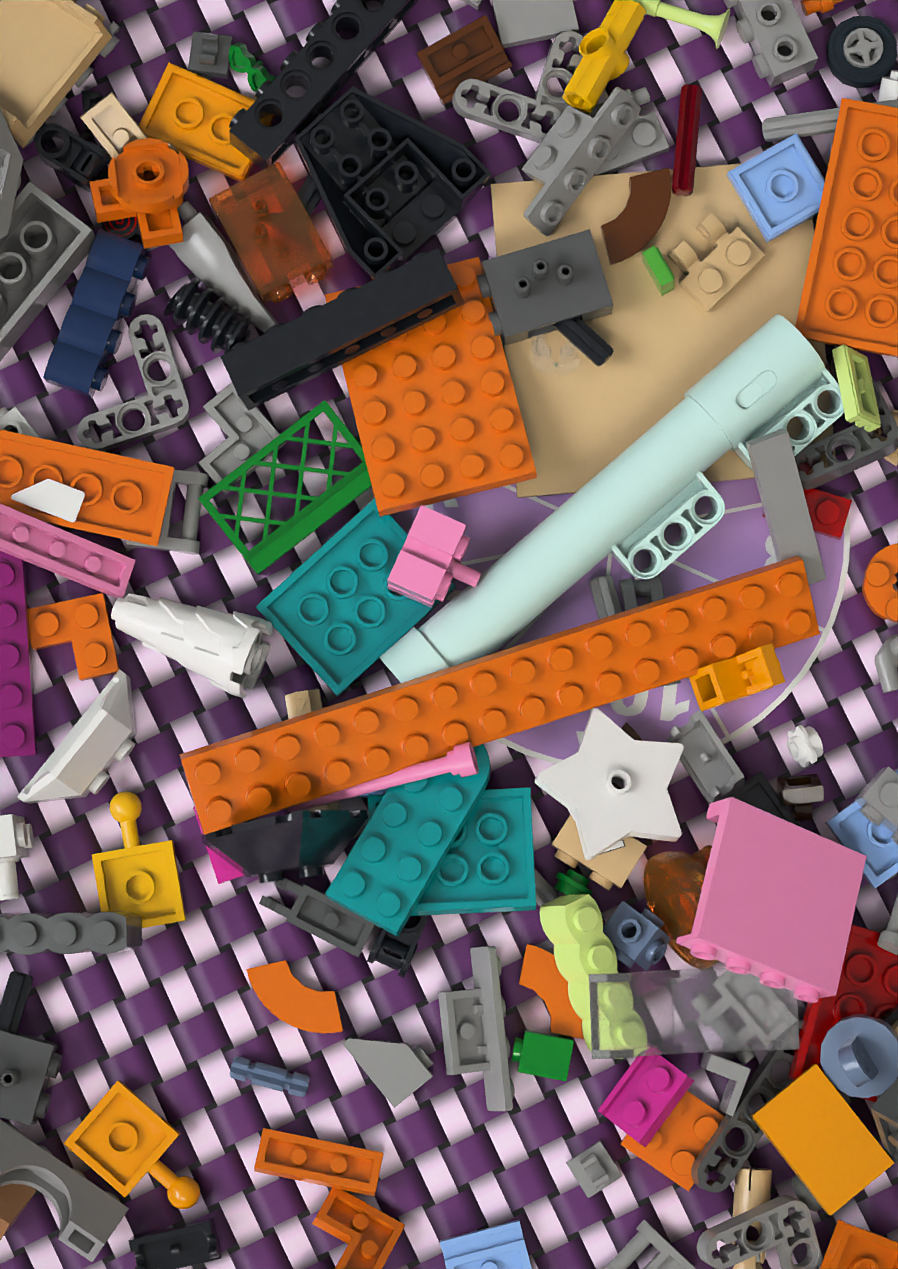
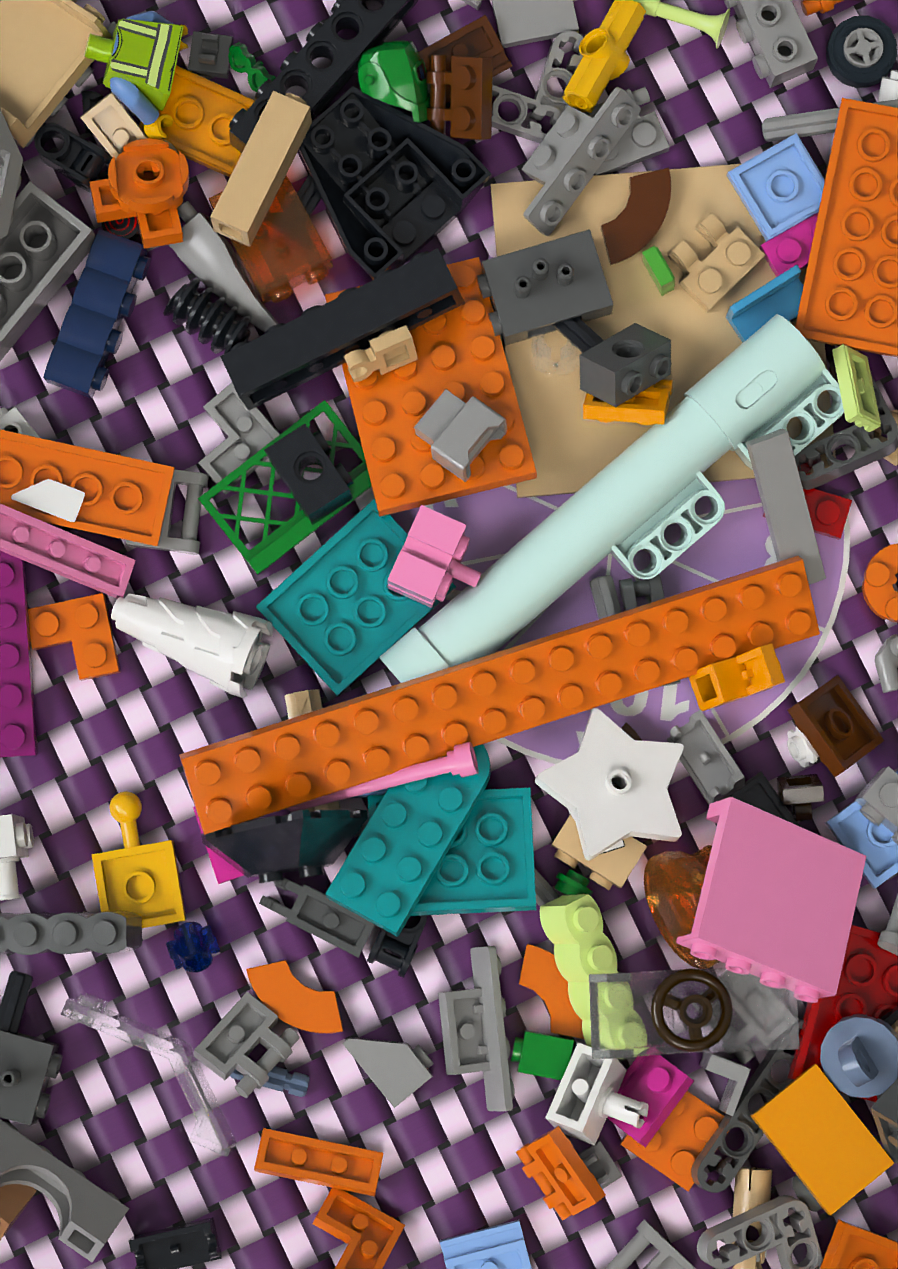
white wedge [17,669,136,804] -> none
light orange plate [63,1080,200,1209] -> none
light grey beam [77,314,191,452] -> none
sand blue brick [603,901,671,971] -> none
dark red axle [672,84,702,196] -> none
none -> clear windscreen [60,993,237,1157]
none -> torso [84,11,188,140]
none -> clear blue gear [166,922,220,973]
none -> light grey plate [194,992,300,1098]
none -> tan brick [210,91,312,247]
none -> black brick [264,424,354,525]
none -> tan plate [344,325,418,382]
none -> green helmet [358,40,430,122]
none -> light grey piece [414,389,507,482]
none -> reddish brown plate [426,54,493,140]
none -> orange plate [516,1126,606,1221]
none -> white brick [545,1043,649,1146]
none -> dark grey brick [579,323,672,407]
none -> light orange plate [583,379,673,425]
none -> dark brown piece [651,969,733,1052]
none -> dark azure panel [726,265,804,343]
none -> dark pink plate [759,213,818,277]
none -> reddish brown plate [787,675,885,777]

